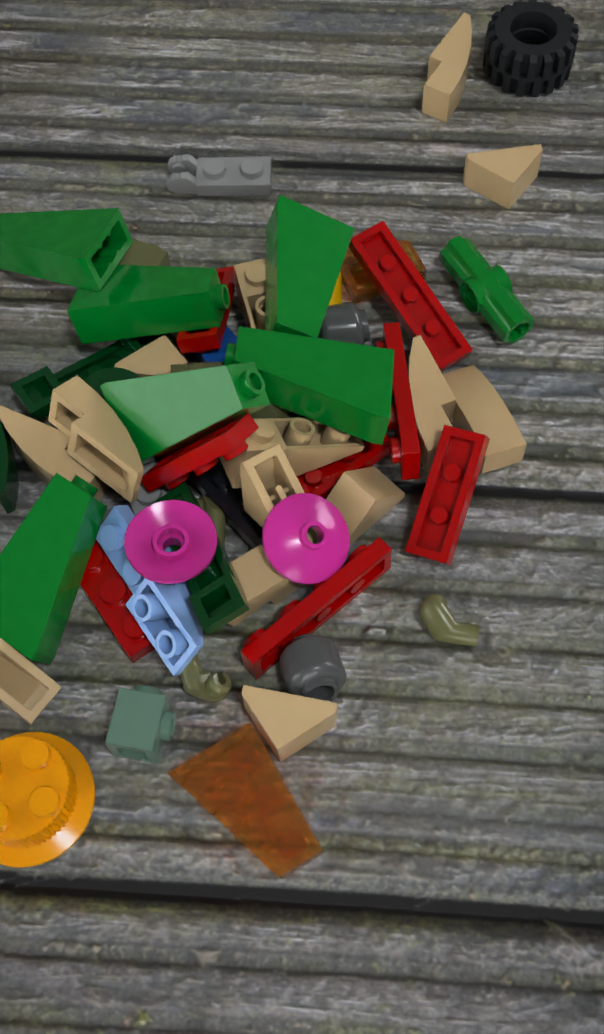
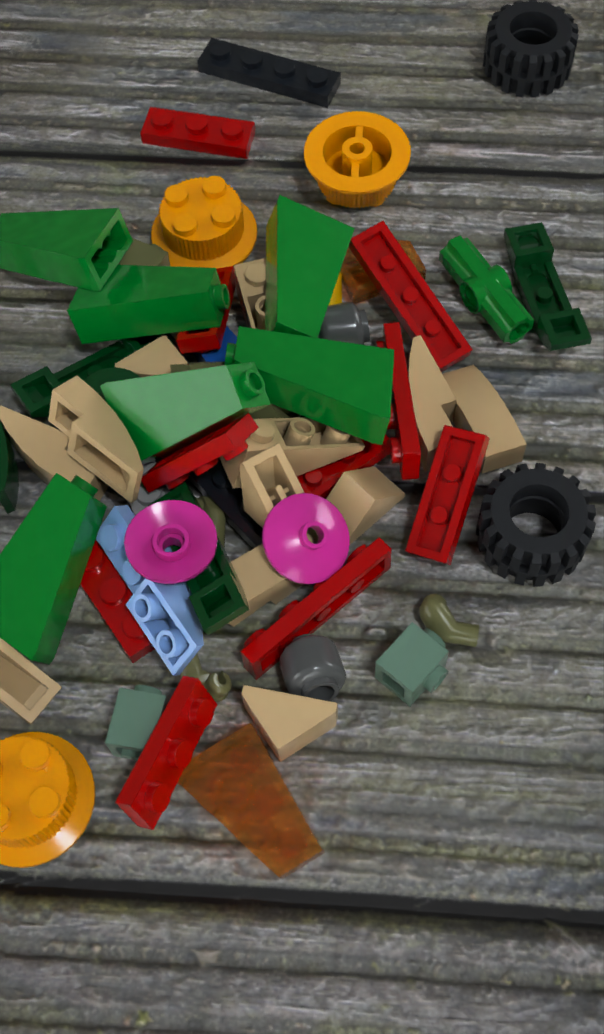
light grey hinge [166,154,272,196] -> none
tan slope [422,12,472,123] -> none
tan slope [463,144,543,209] -> none
none -> red plate [115,676,218,830]
none -> red plate [140,107,256,159]
none -> light orange piece [151,176,257,269]
none -> black plate [197,38,341,108]
none -> light orange piece [304,111,411,209]
none -> sand green brick [374,622,449,707]
none -> black tyre [476,463,596,587]
none -> dark green slope [504,222,592,351]

